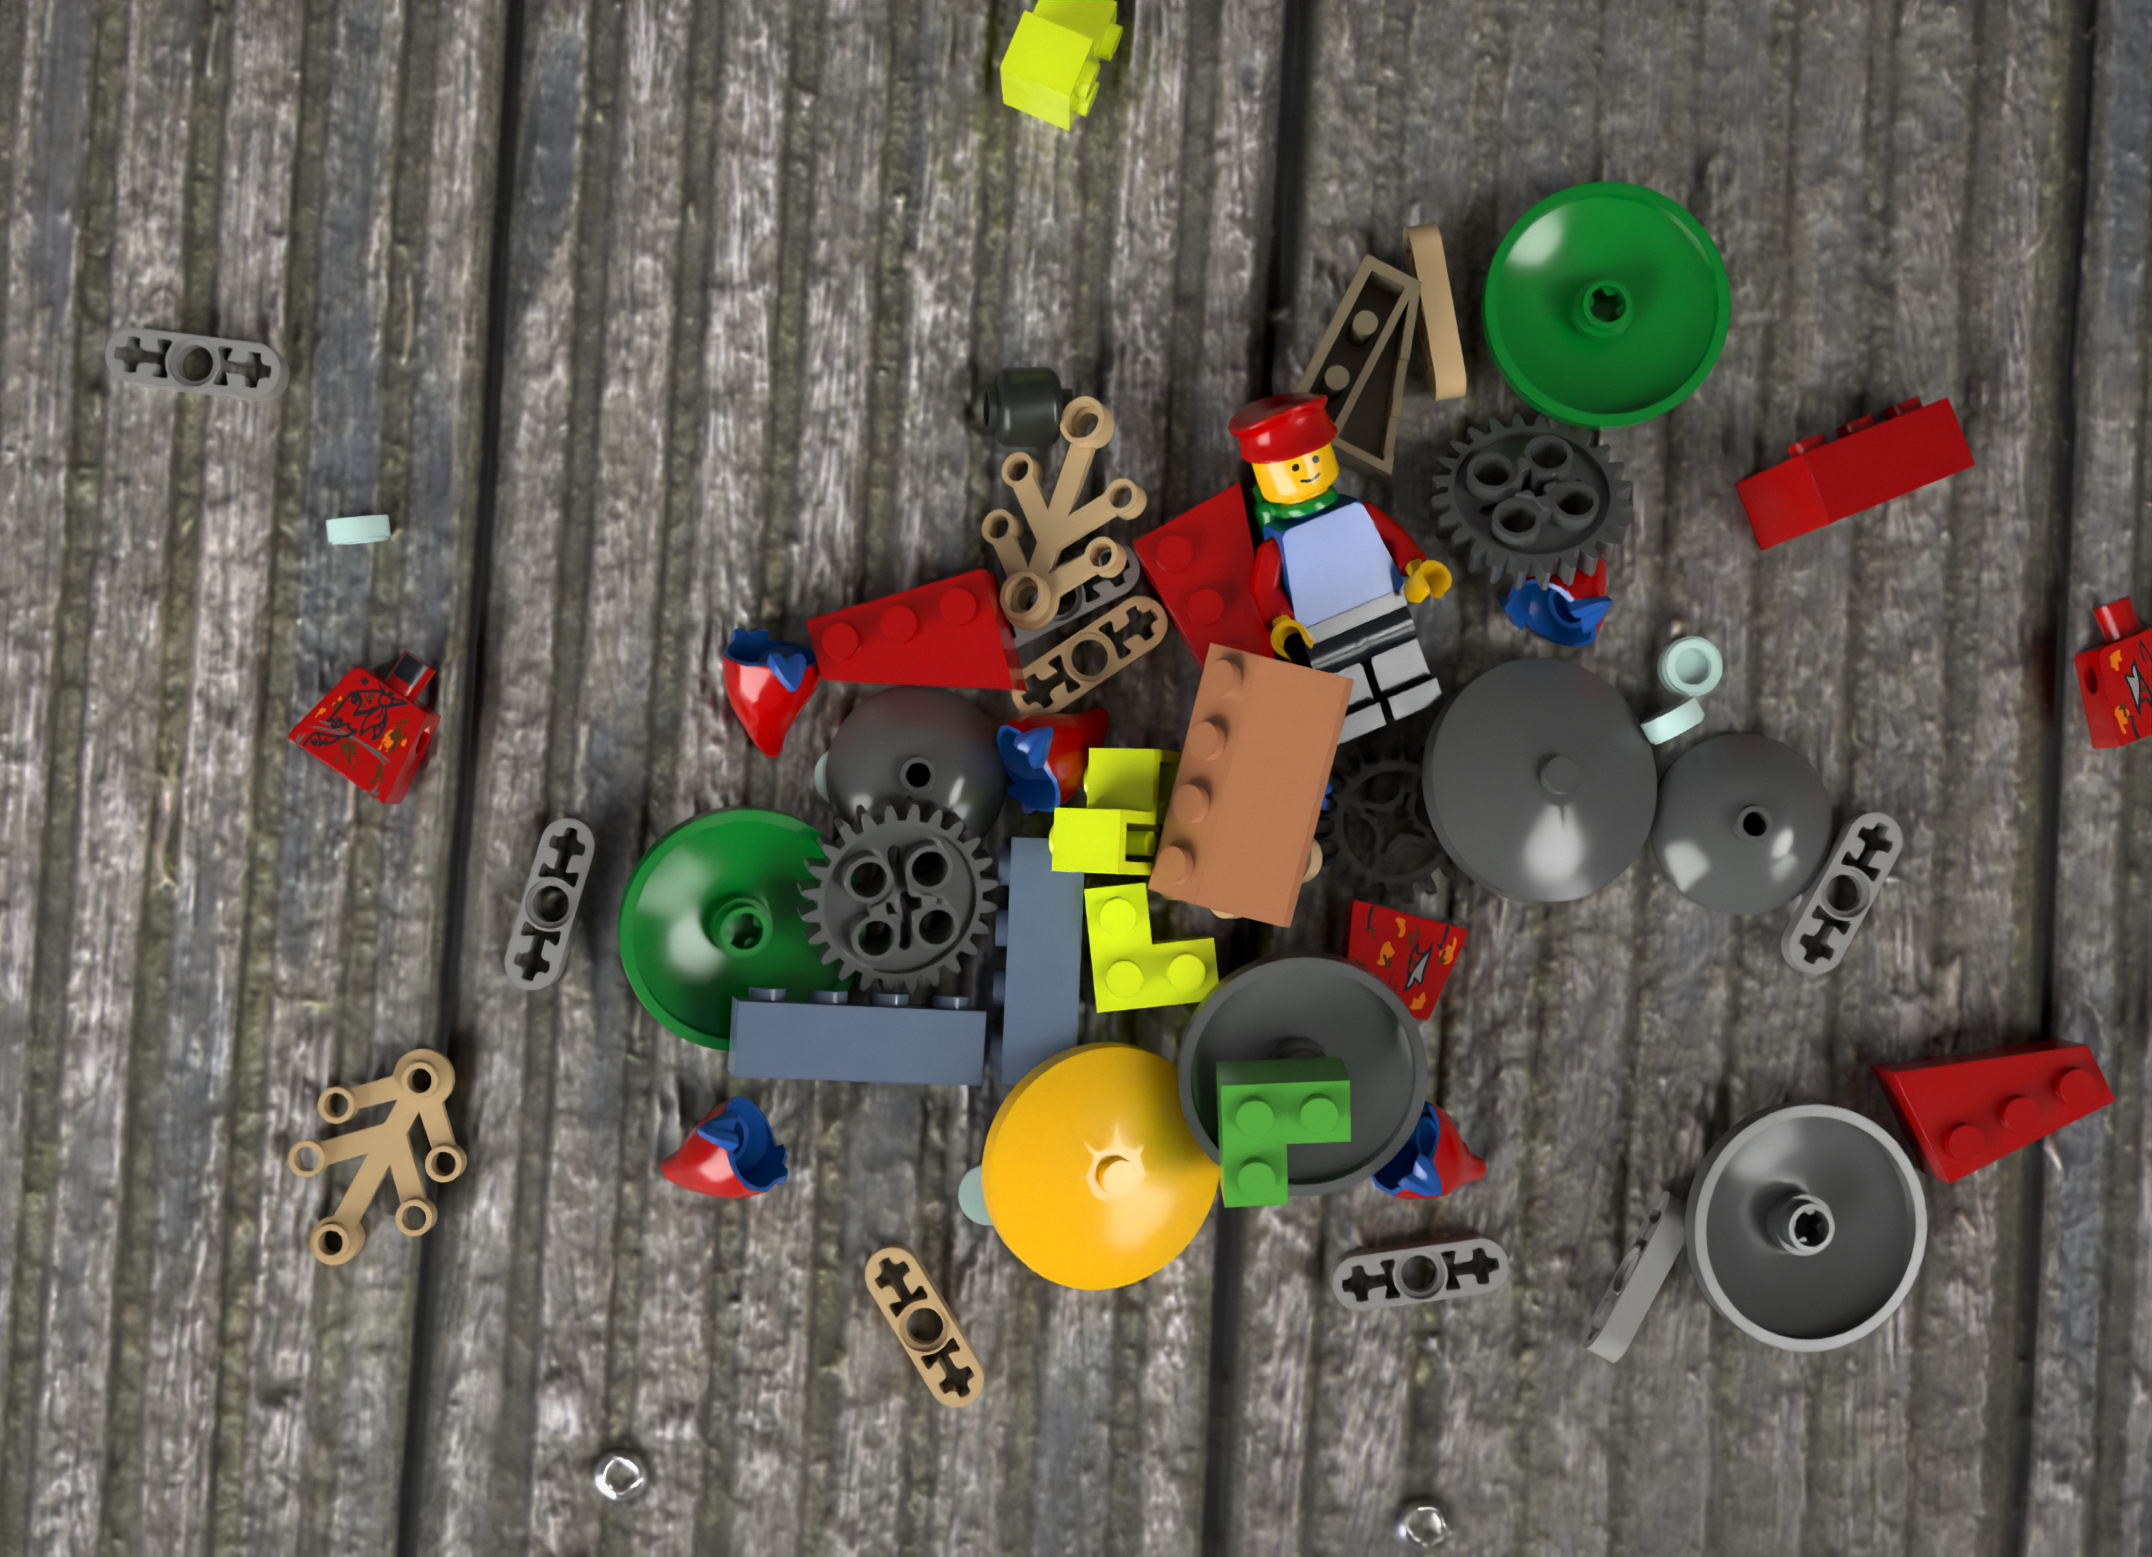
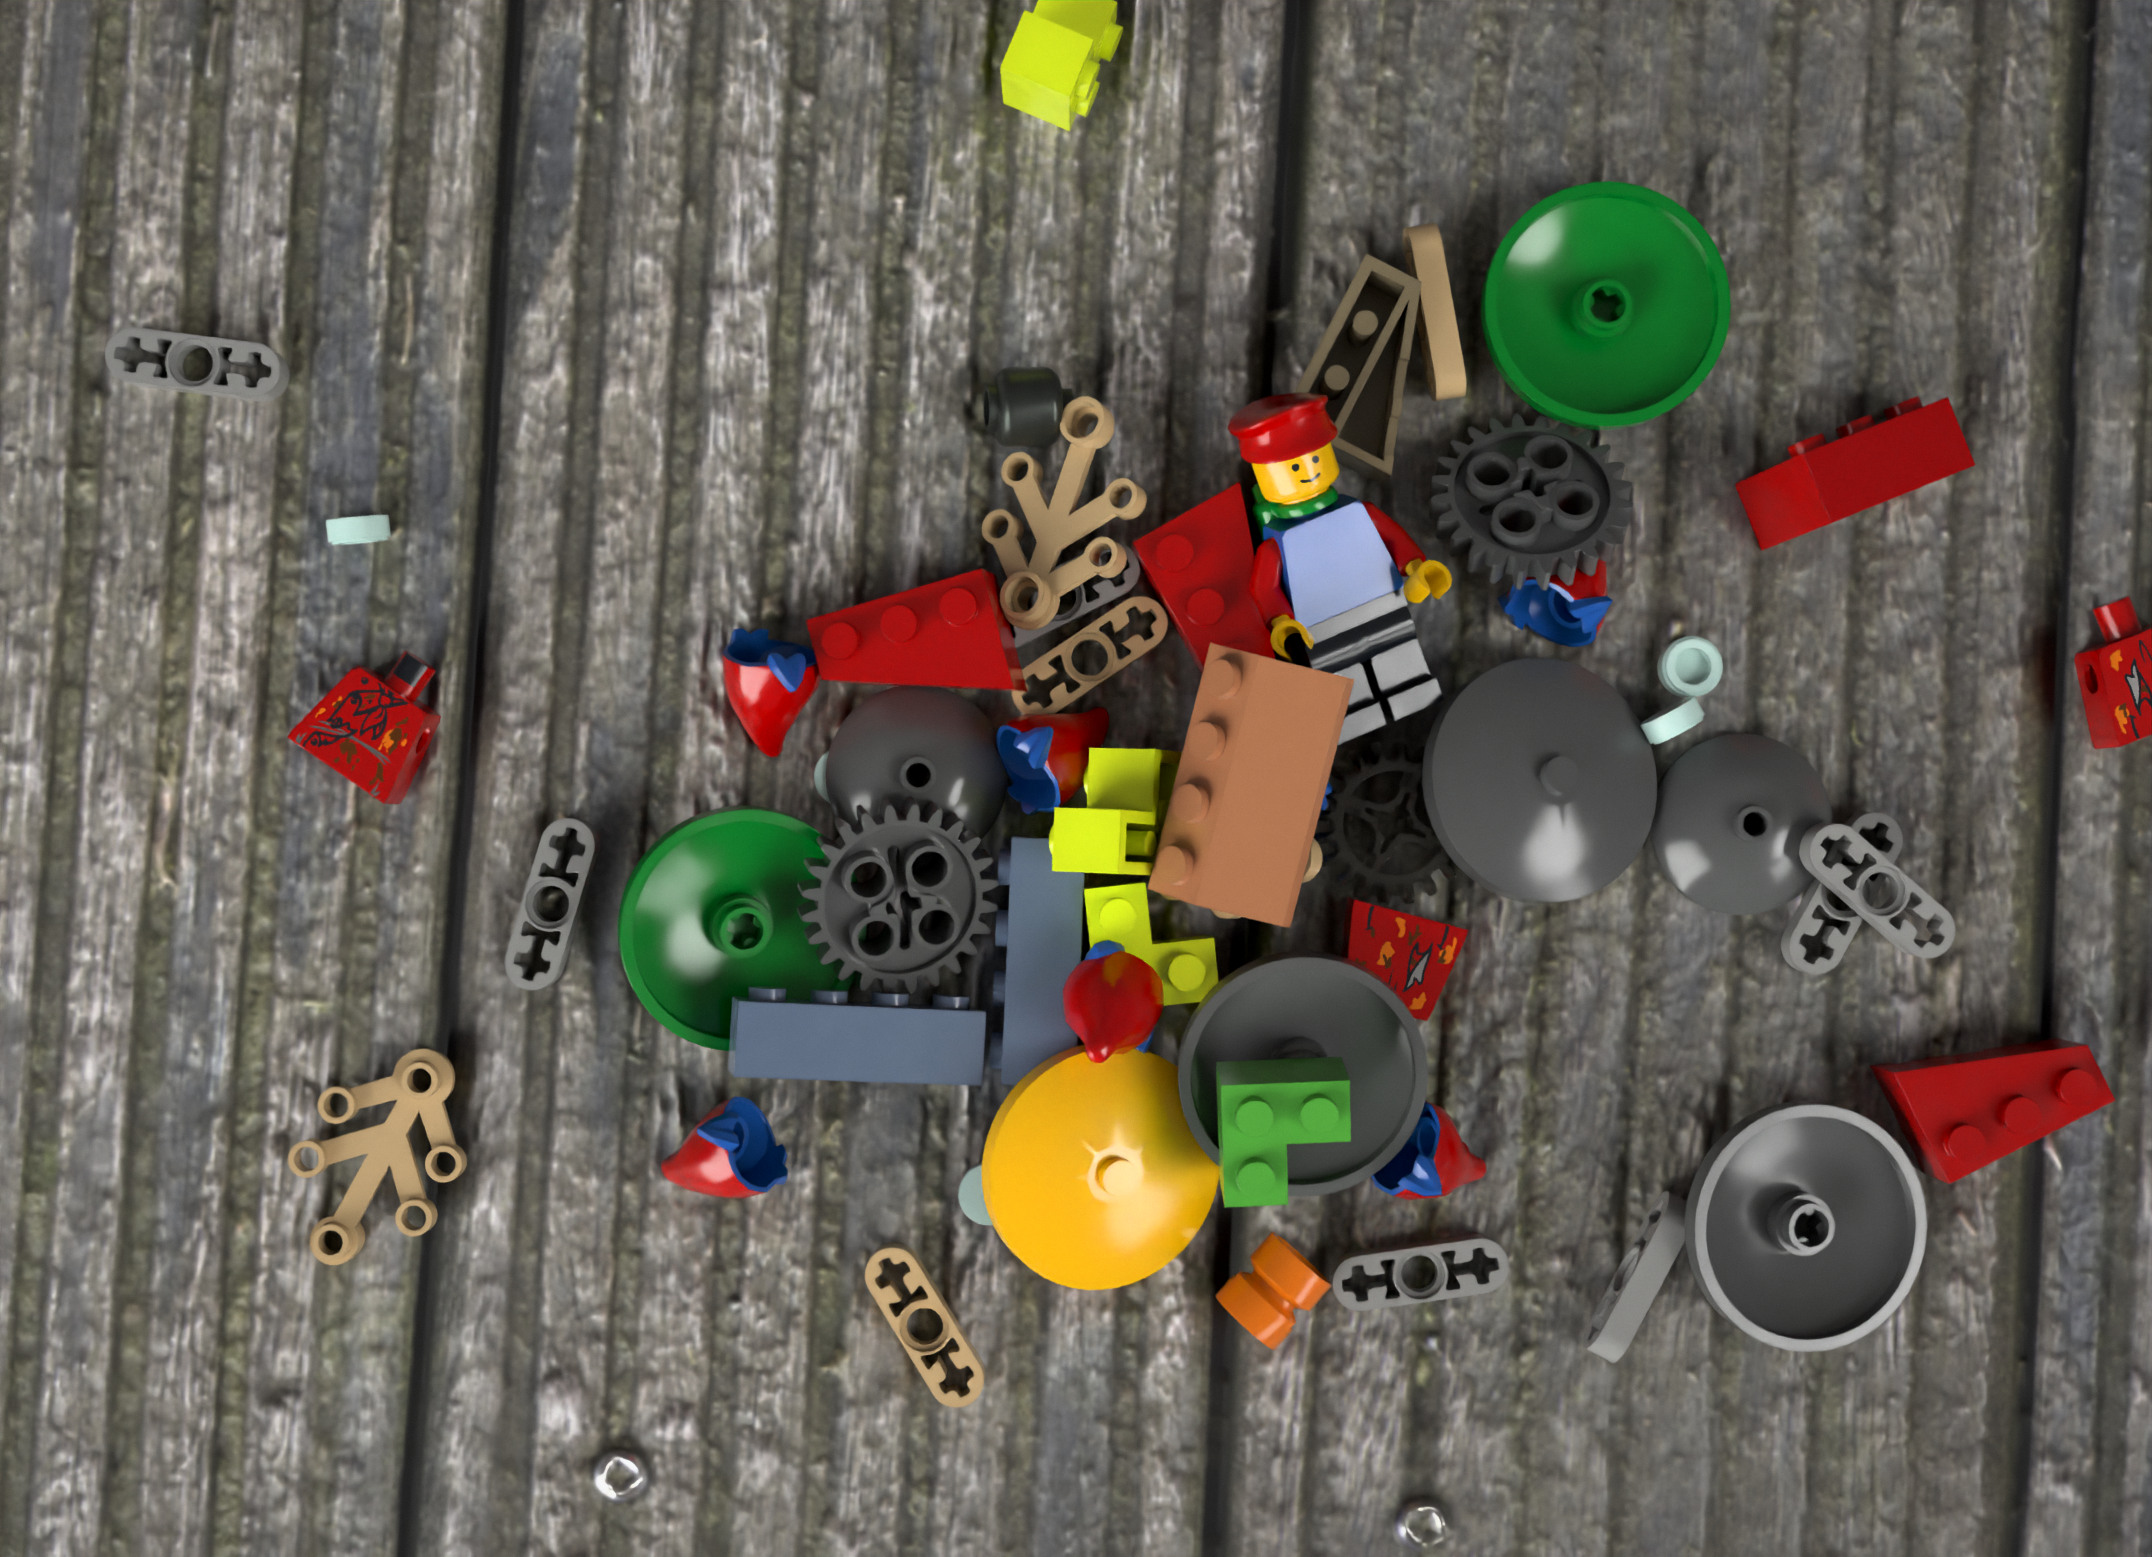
none -> red hat [1063,940,1164,1063]
none -> orange wheel [1215,1231,1332,1350]
none -> light grey beam [1799,823,1955,958]

